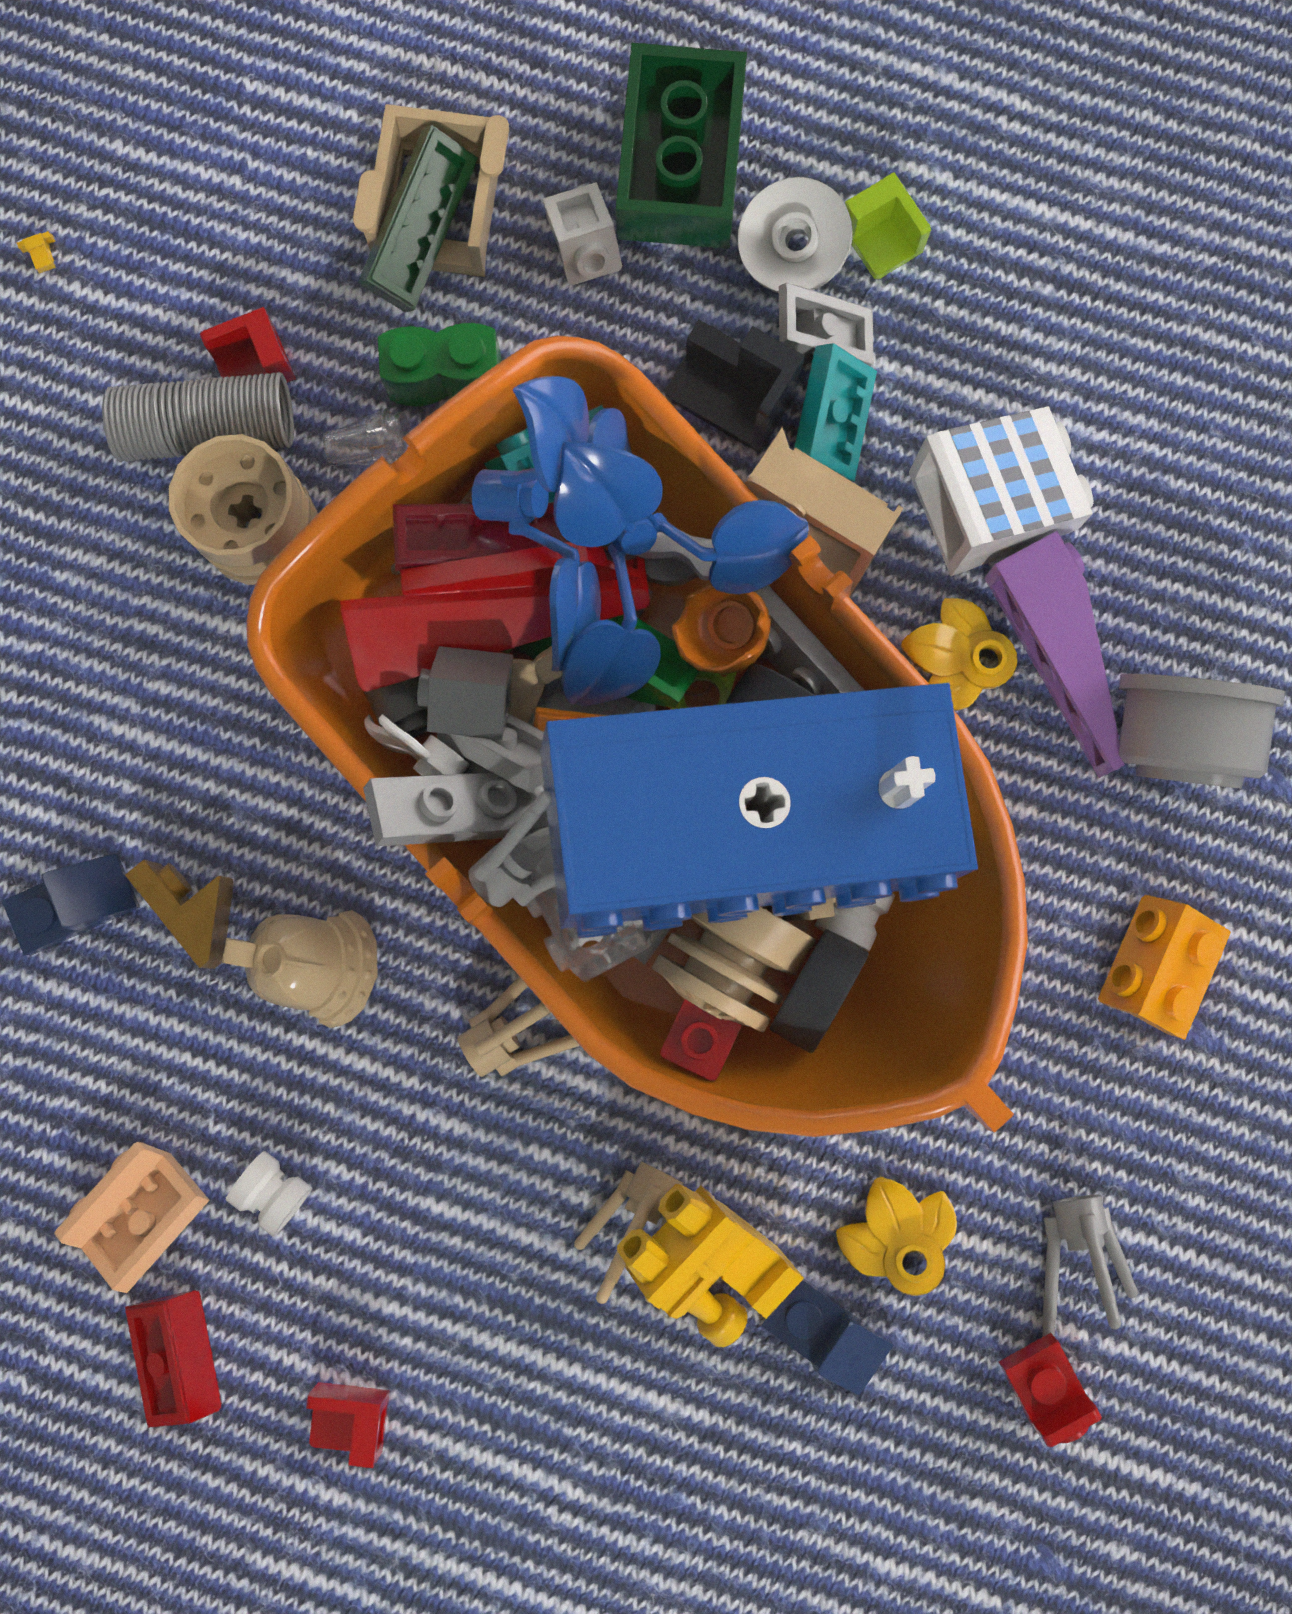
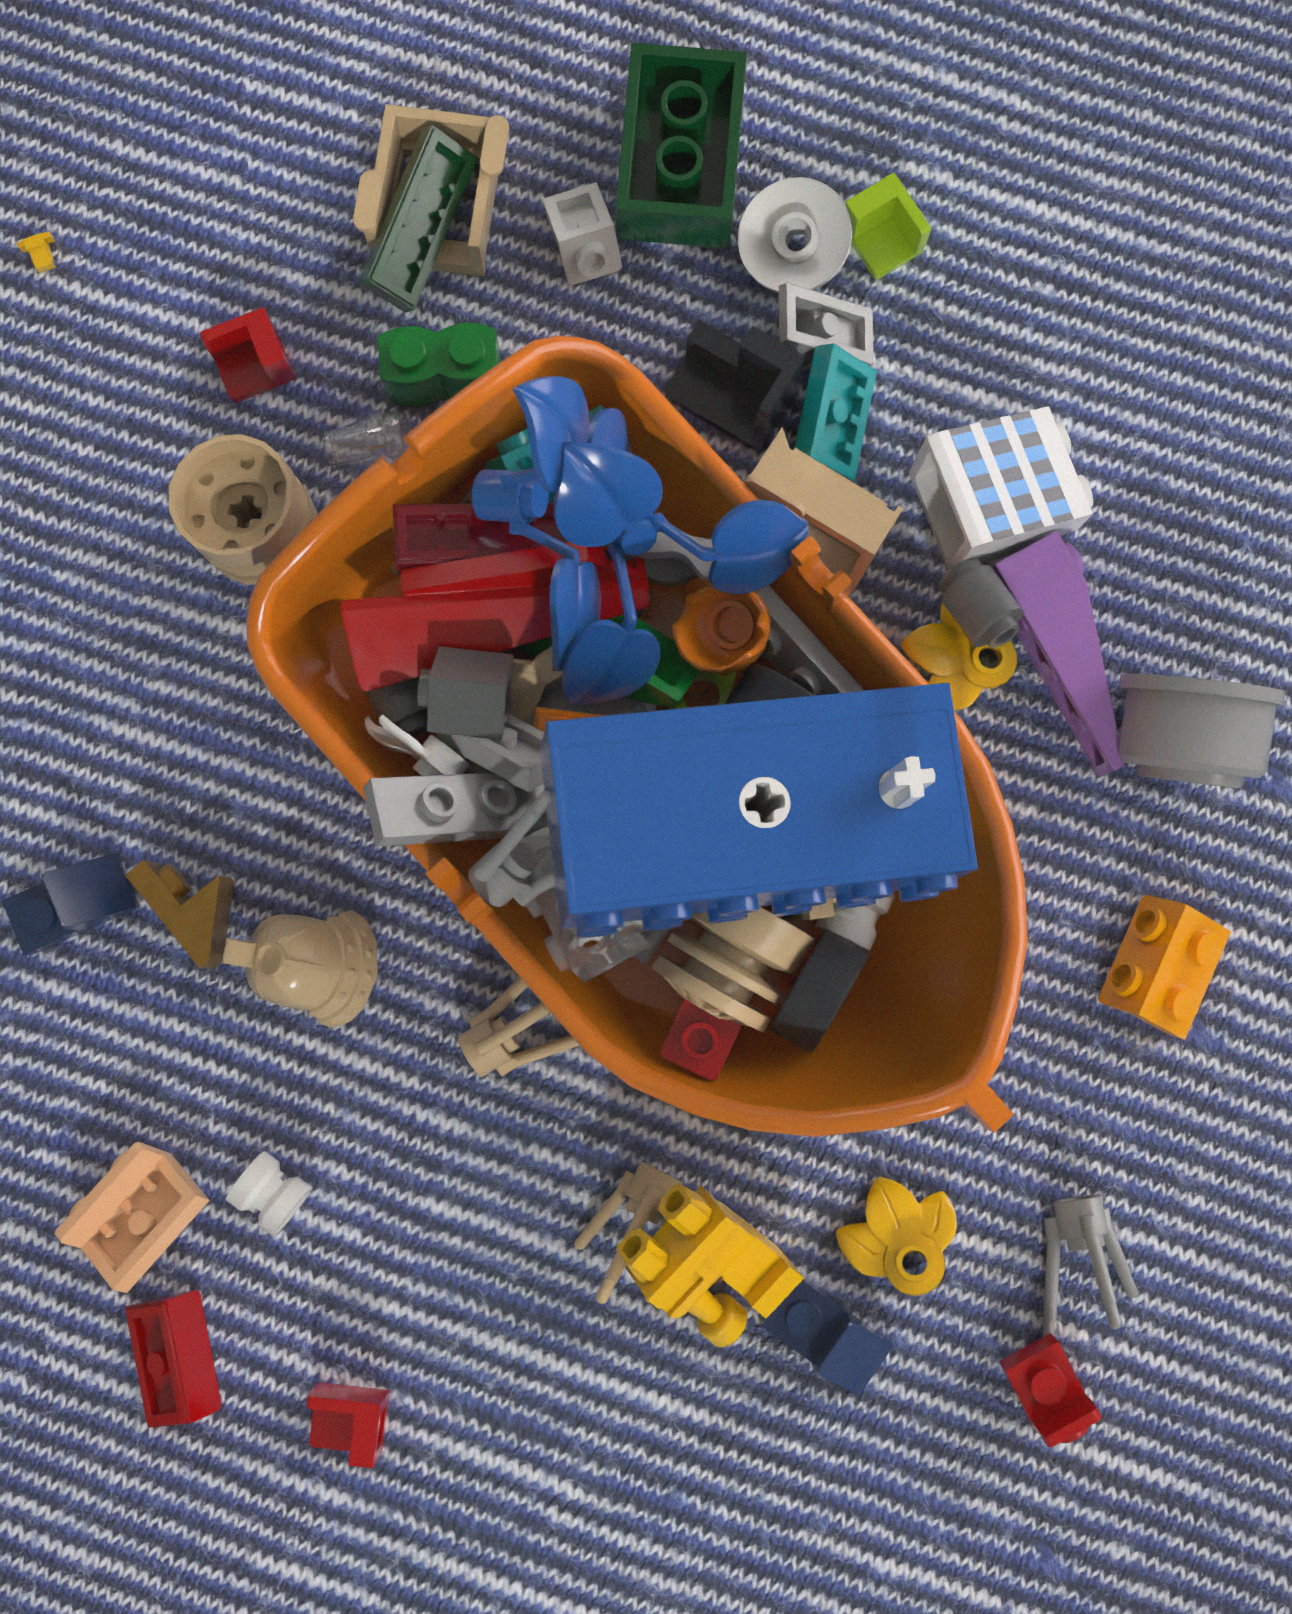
light grey piece [102,372,294,463] -> none
none -> dark grey brick [939,558,1023,649]

